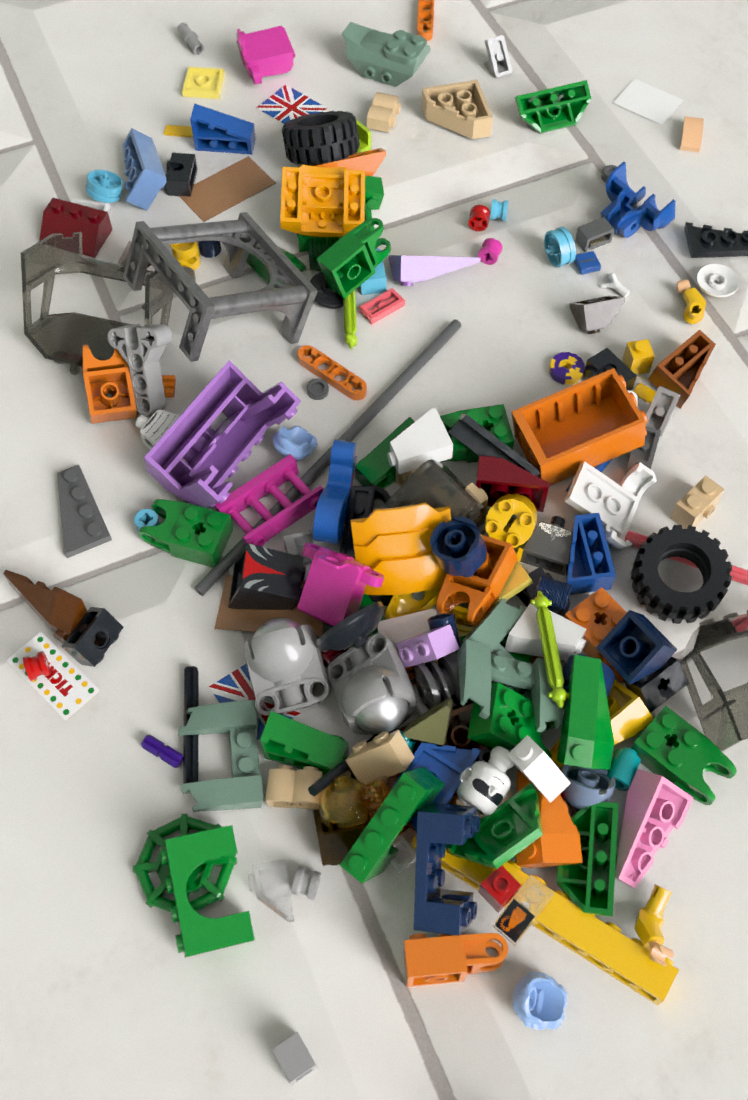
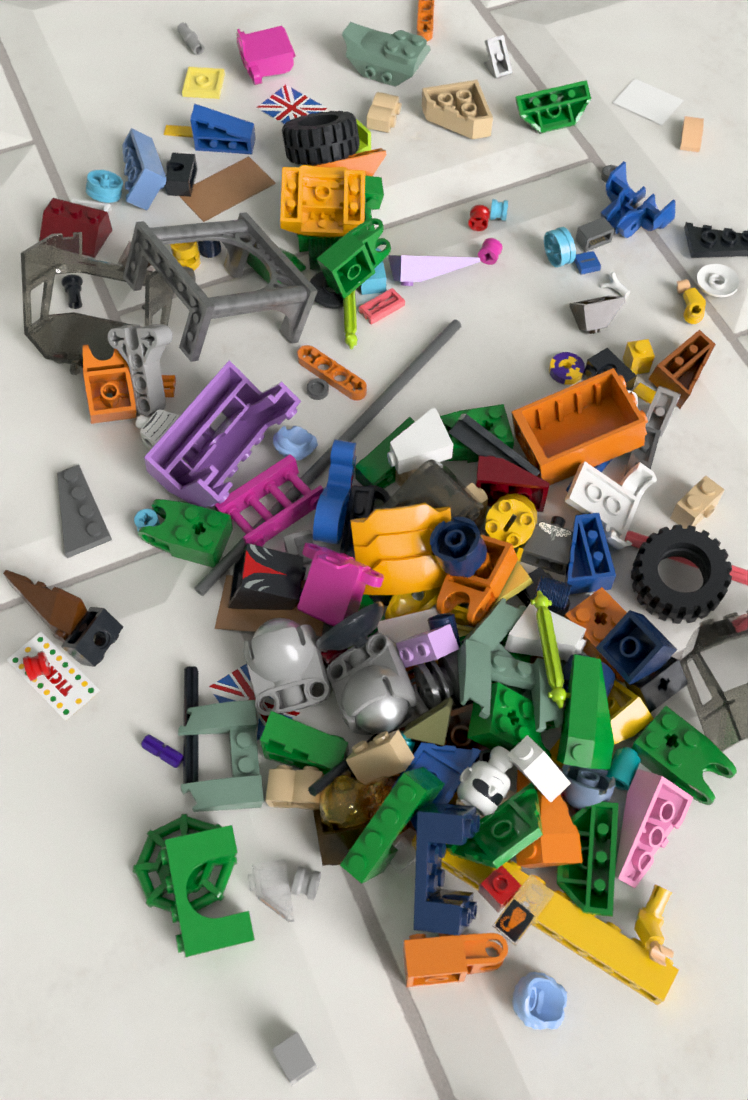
none -> black pin [61,274,83,309]

